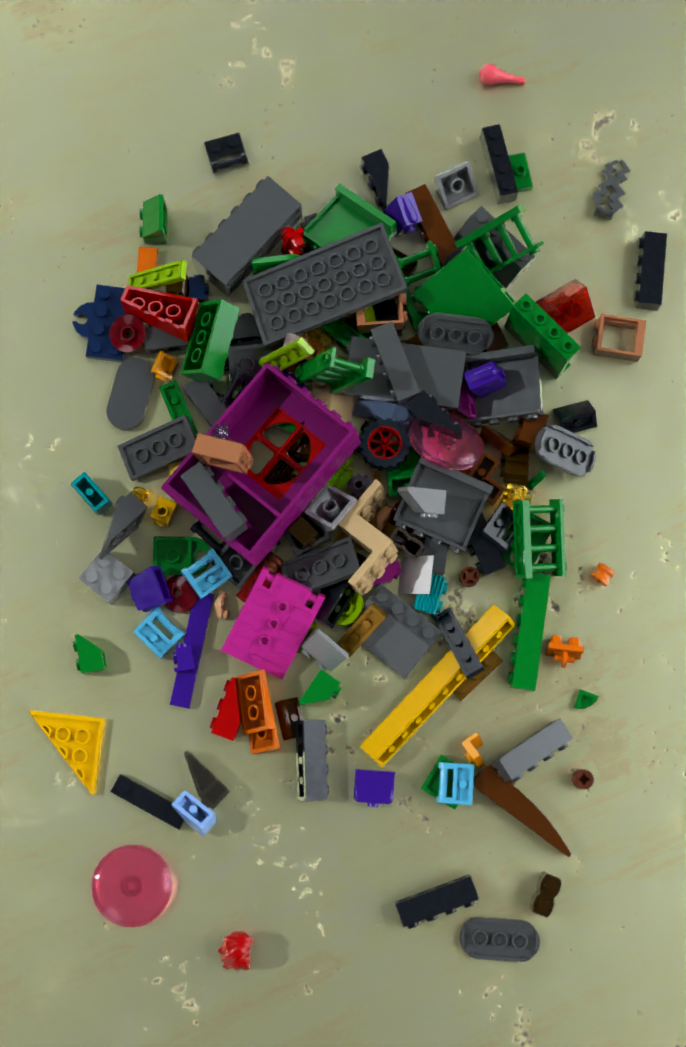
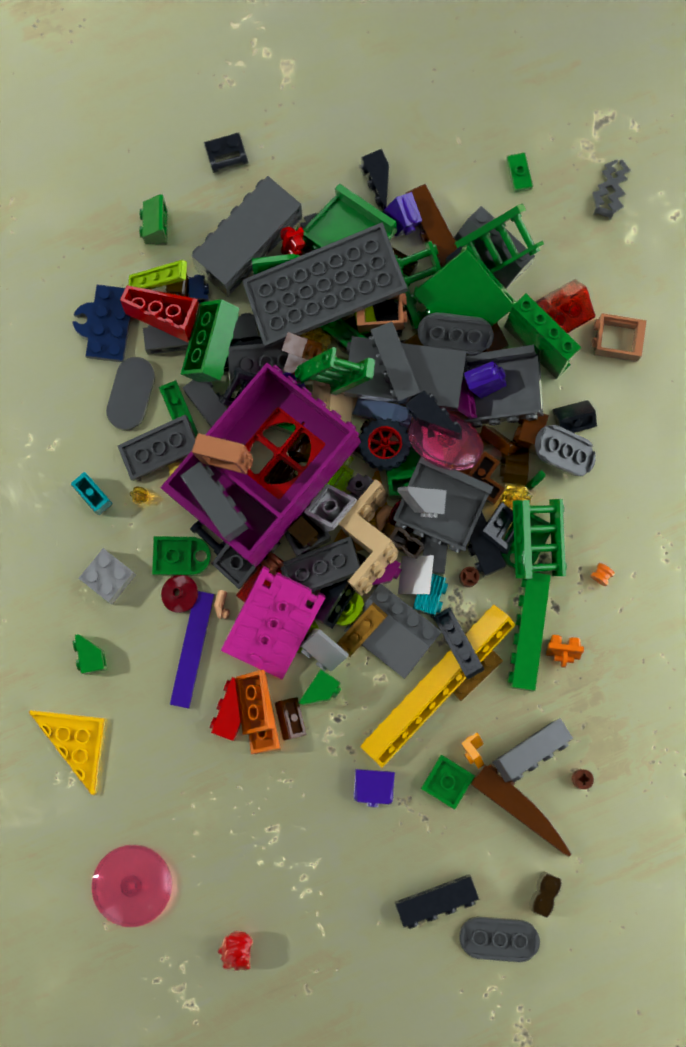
dark grey slope [98,492,148,560] -> none
dark red dish [110,315,146,352] -> none
black plate [110,774,185,830] -> none
dark purple torso [127,566,174,612] -> none
medium azure plate [133,607,185,659] -> none
orange tile [137,247,158,273] -> none
light orange bracket [150,351,178,382] -> none
yellow brick [150,496,179,528] -> none
light blue slope [172,790,216,837] -> none
dark purple brick [173,643,196,673] -> none
medium azure plate [181,549,233,599] -> none
clear smoke slope [184,751,231,810] -> none
clear purple plate [211,424,229,440] -> none
lime tile [259,337,315,370] -> none
black brick [295,720,329,801] -> none
light grey slope [433,161,479,210] -> none
medium azure plate [436,762,474,805] -> none
coral piece [479,64,525,86] -> none
black brick [480,124,518,205] -> none
green tile [573,689,599,709] -> none
black brick [633,231,667,310] -> none

